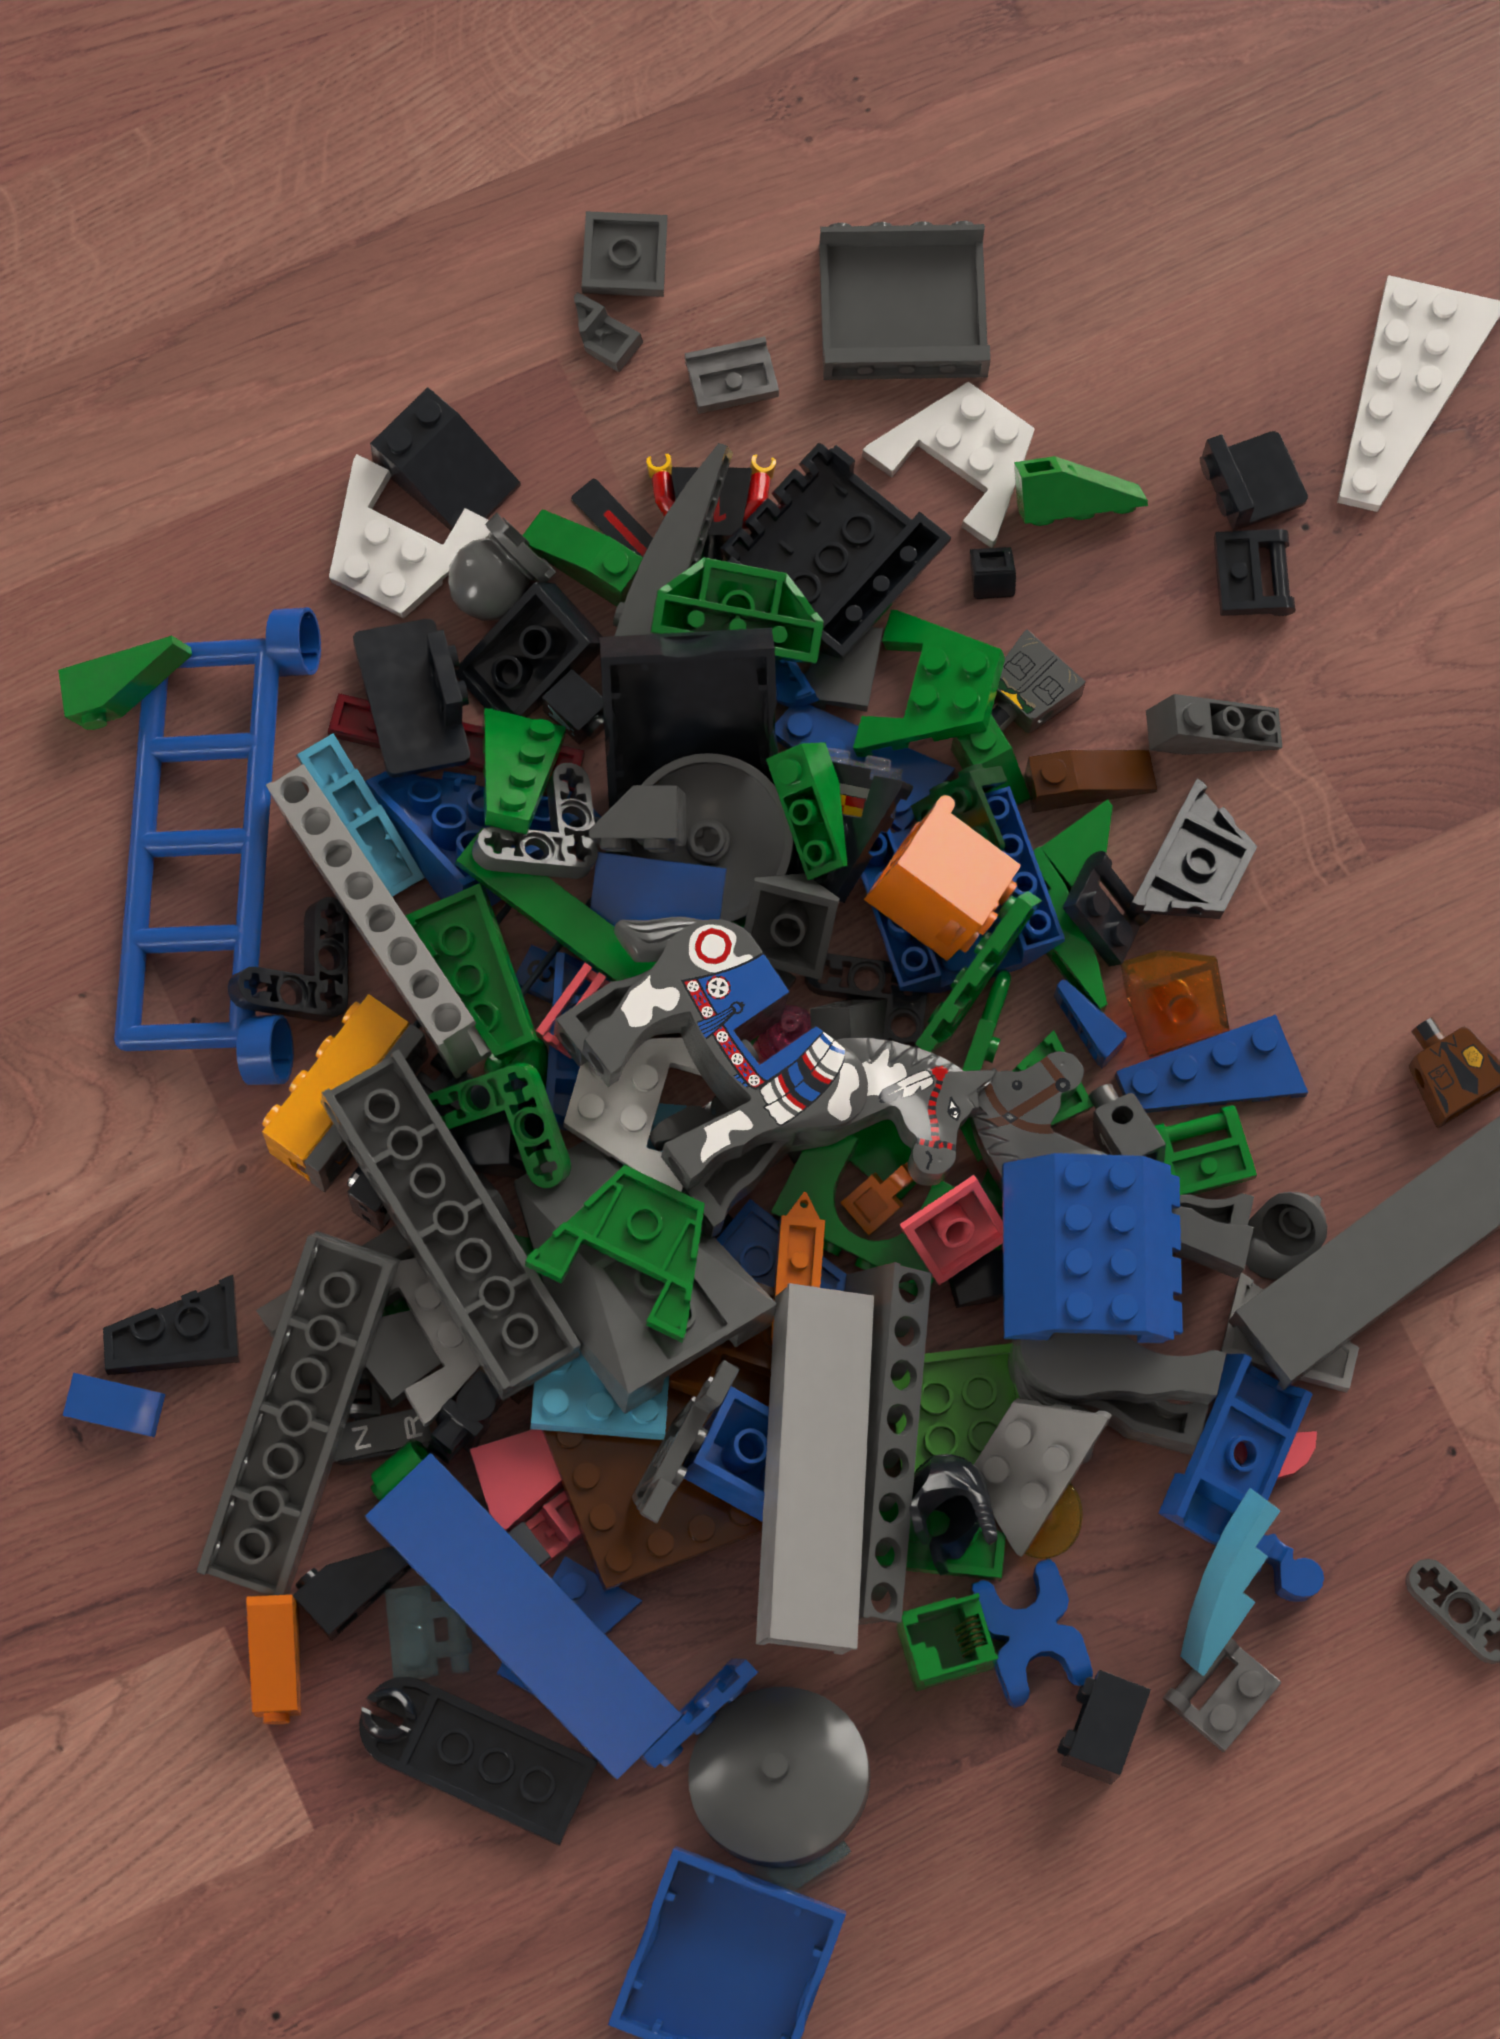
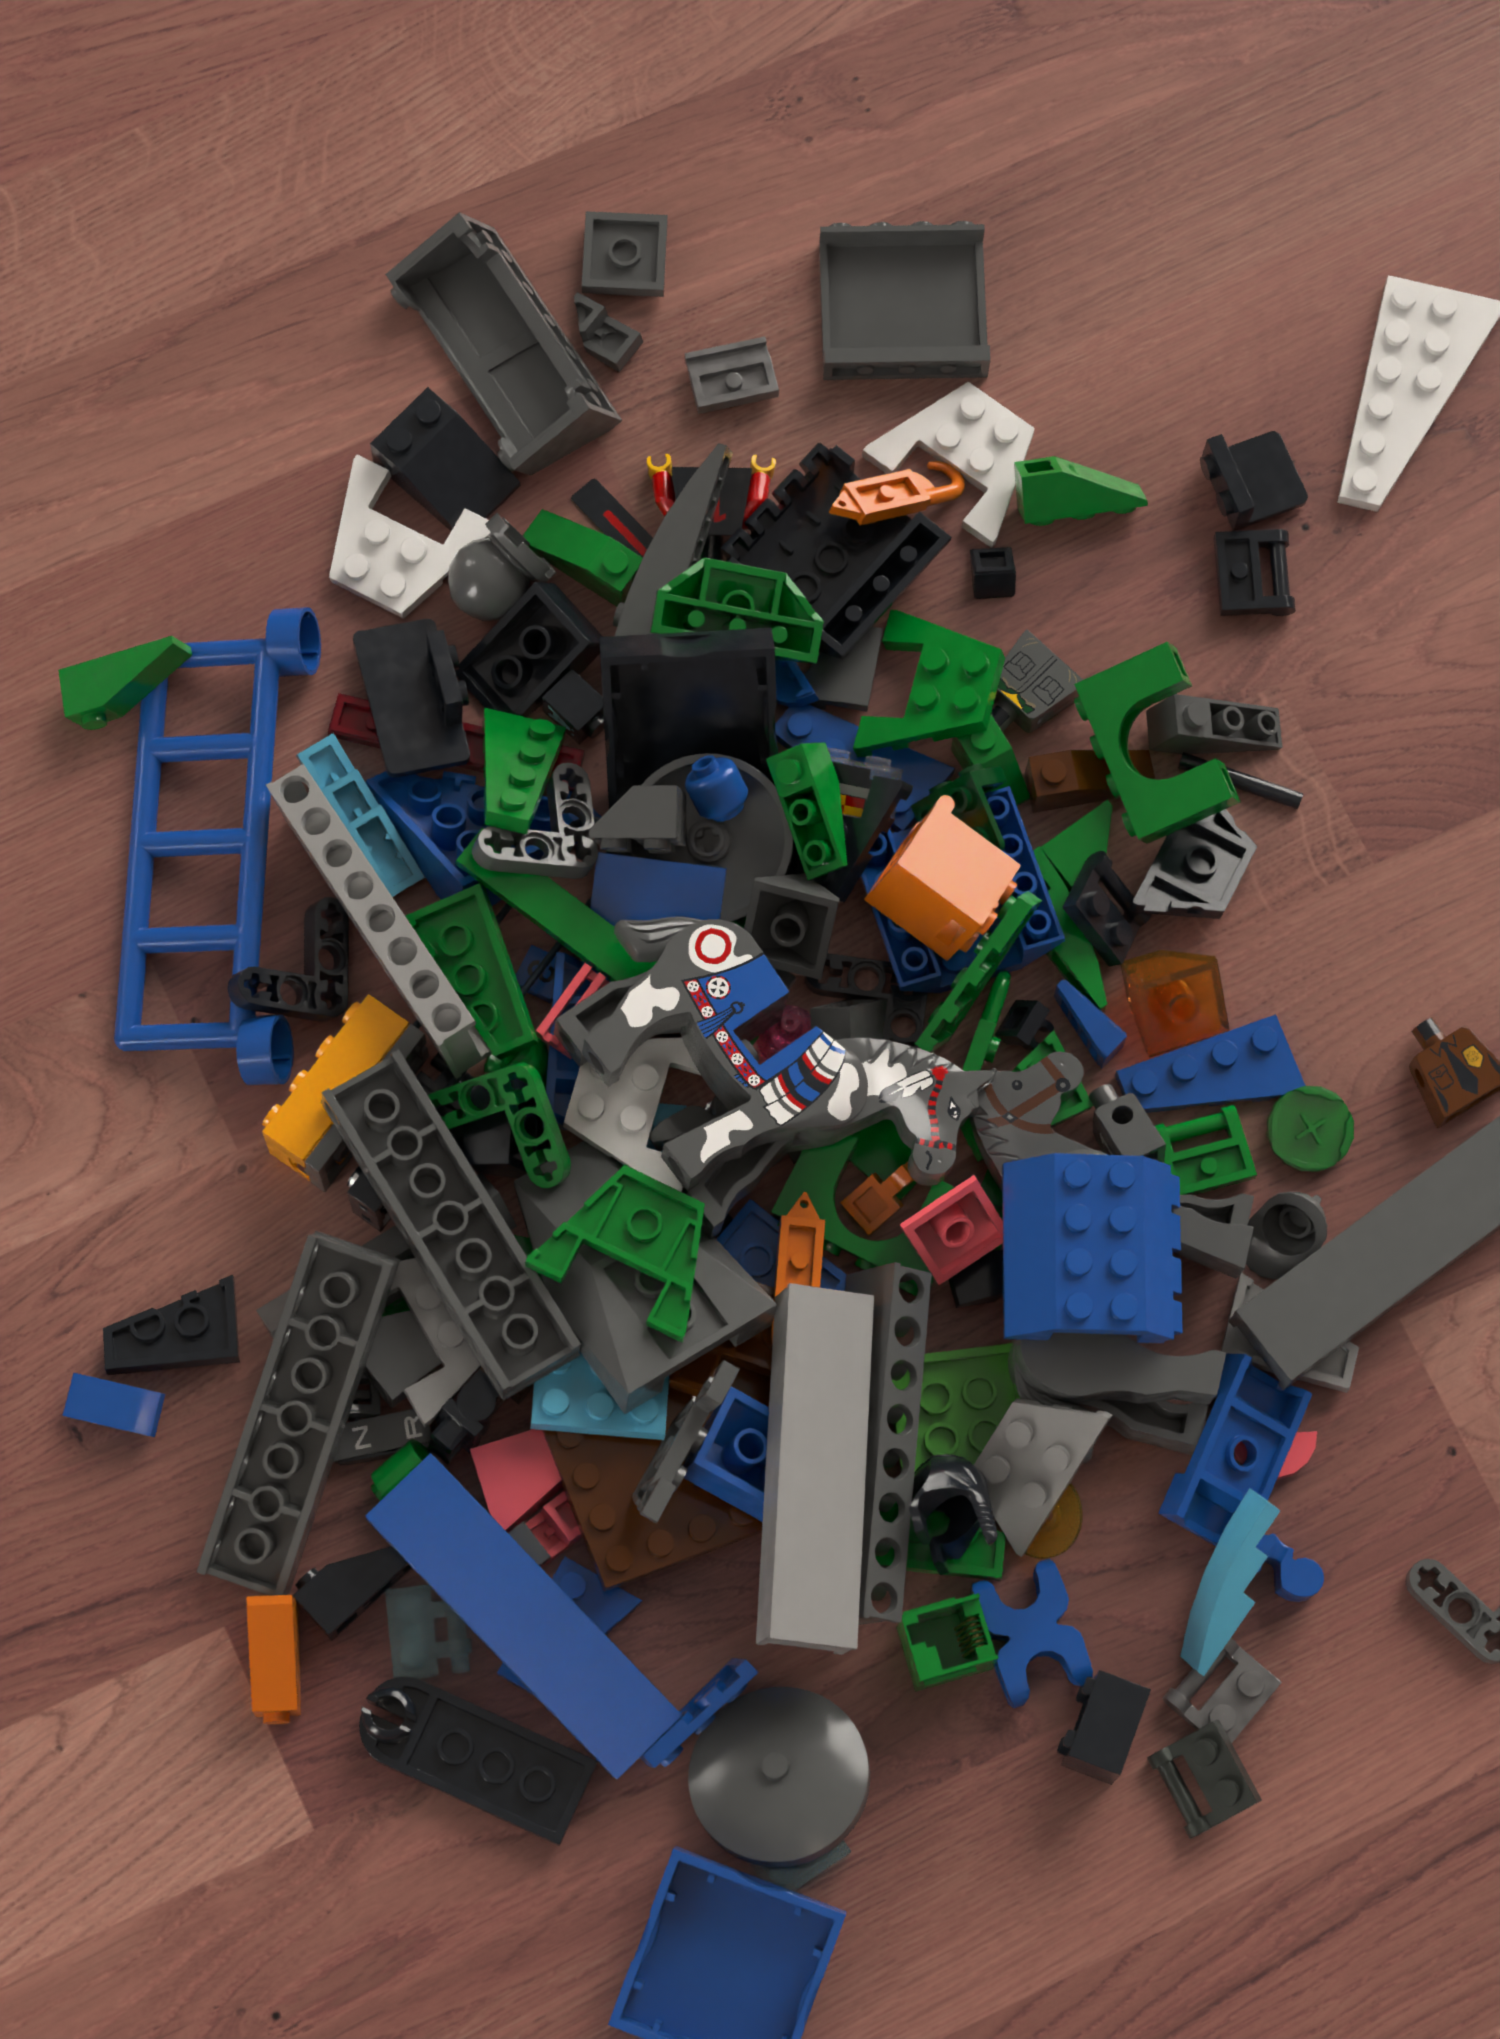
none -> dark grey windscreen [385,212,622,476]
none -> blue head [684,755,748,822]
none -> orange plate [829,461,965,525]
none -> black tile [995,1000,1054,1051]
none -> green arch [1074,642,1240,844]
none -> pearl dark grey plate [1147,1719,1262,1839]
none -> black bar [1178,752,1304,809]
none -> green tile [1267,1086,1354,1172]

